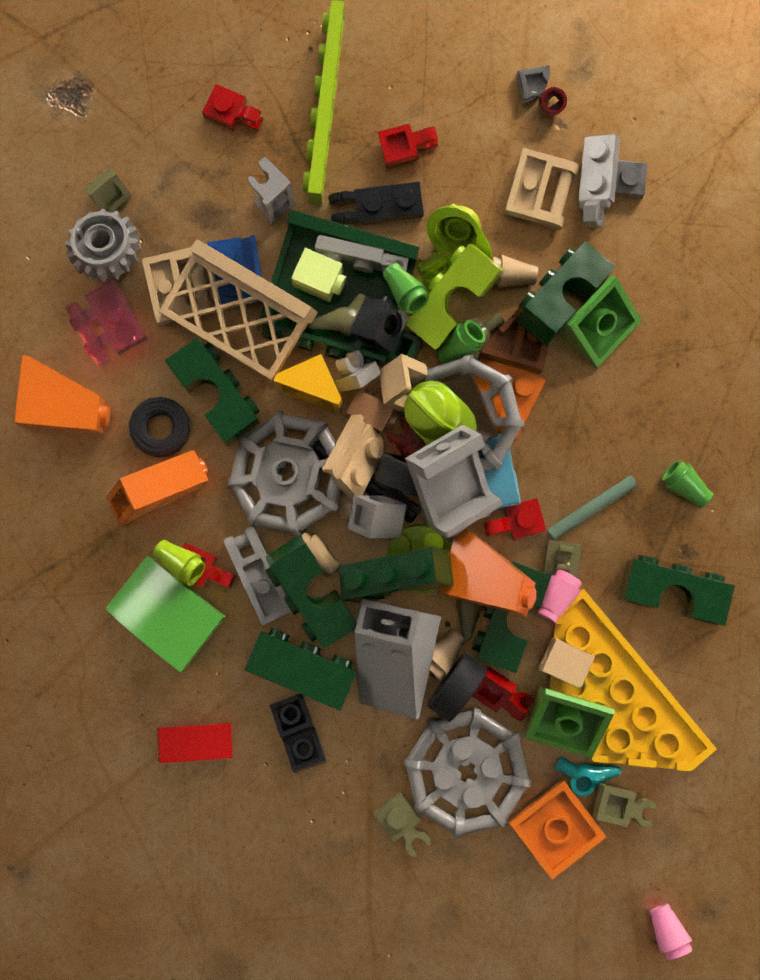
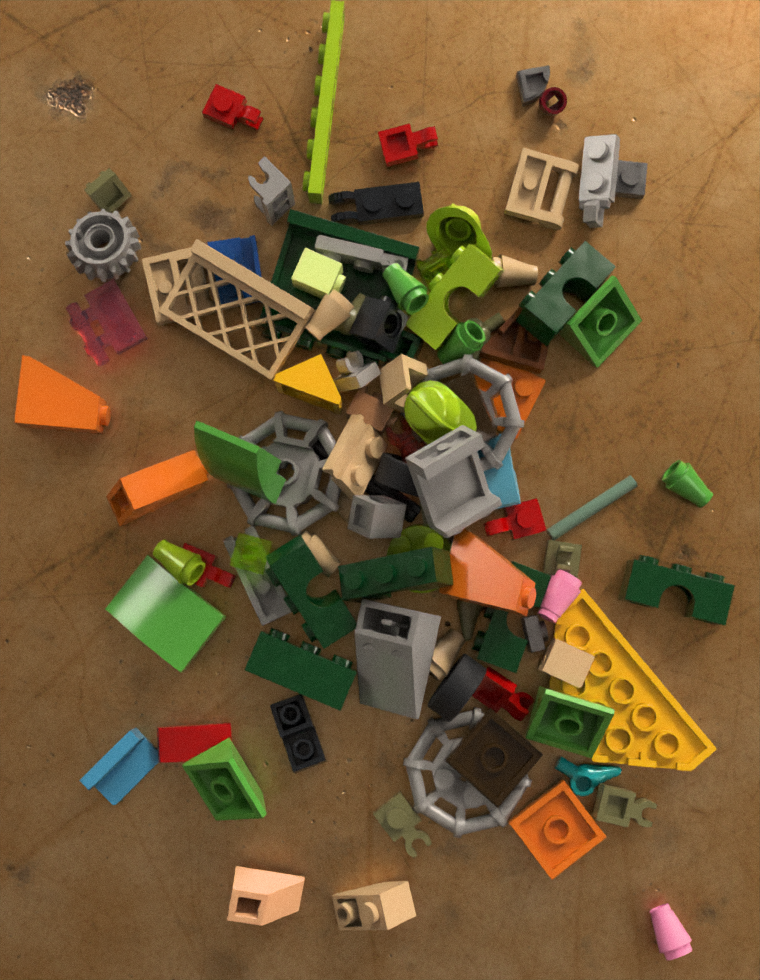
black tyre [129,397,190,457] -> none
dark green arch [165,337,260,446] -> none
none -> dark azure panel [79,728,159,805]
none -> bright green slope [182,737,267,821]
none -> bright green slope [194,421,286,504]
none -> light nougat slope [227,866,305,926]
none -> clear neon green tile [229,533,273,575]
none -> tan cone [305,289,354,341]
none -> tan slope [332,881,416,930]
none -> dark brown tile [444,707,543,808]
none -> flat silver plate [520,615,549,652]

